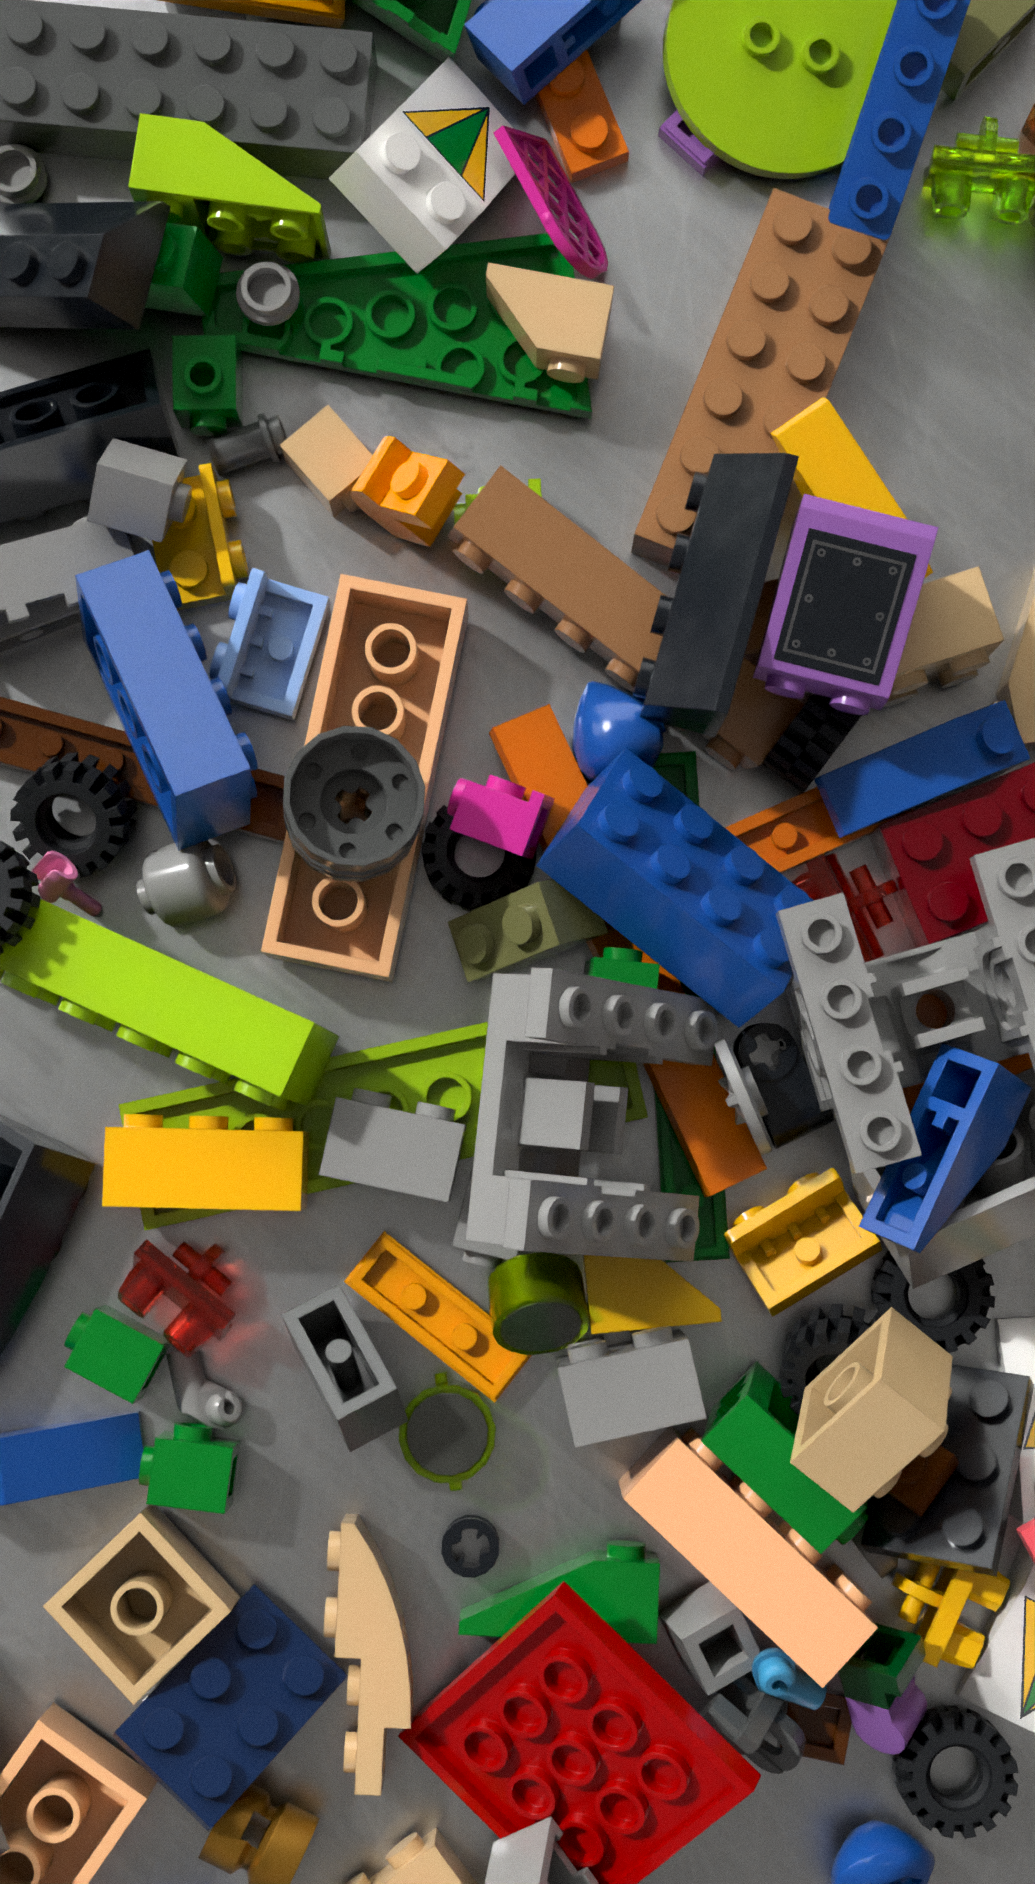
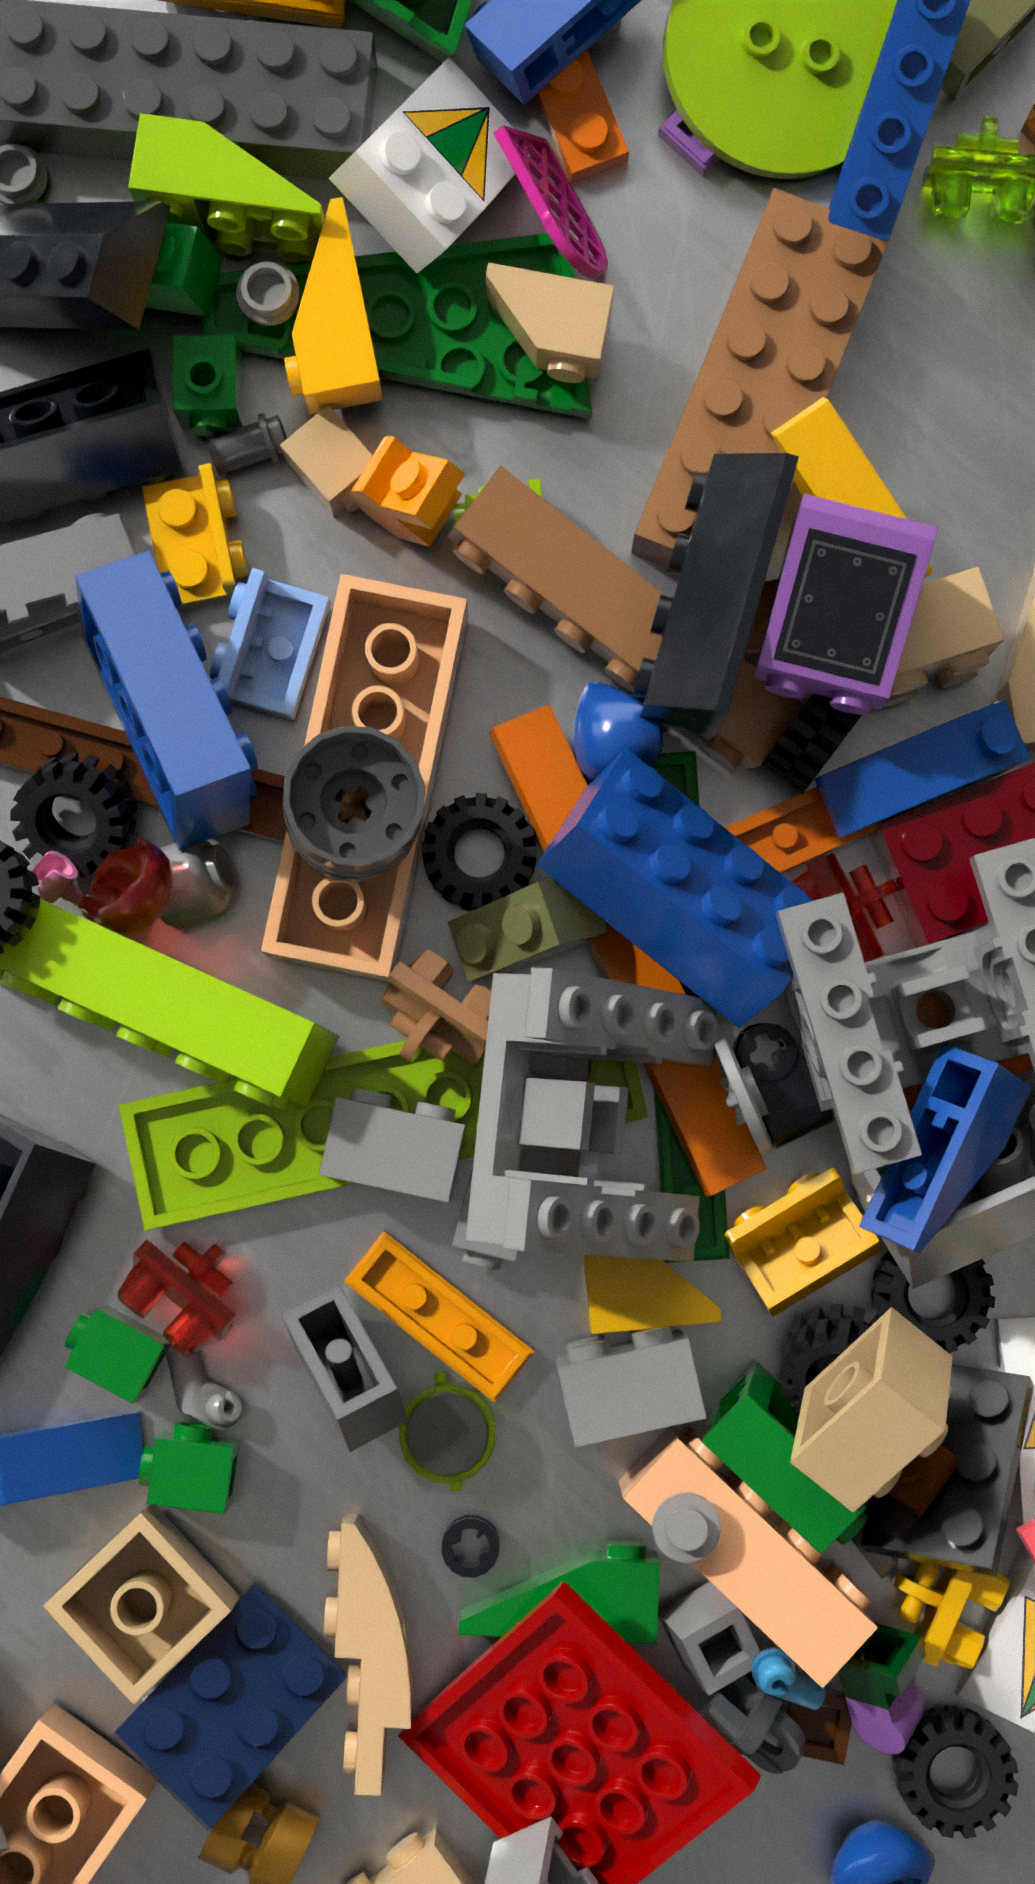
light grey brick [87,438,192,543] -> none
yellow brick [102,1114,309,1211] -> none
dark pink brick [447,775,555,859] -> none
clear neon green piece [486,1252,590,1355] -> none
green plate [584,947,660,989] -> none
none -> clear red hair [78,838,174,933]
none -> yellow slope [284,197,383,415]
none -> medium nougat hips [380,950,491,1067]
none -> light grey plate [652,1492,721,1563]

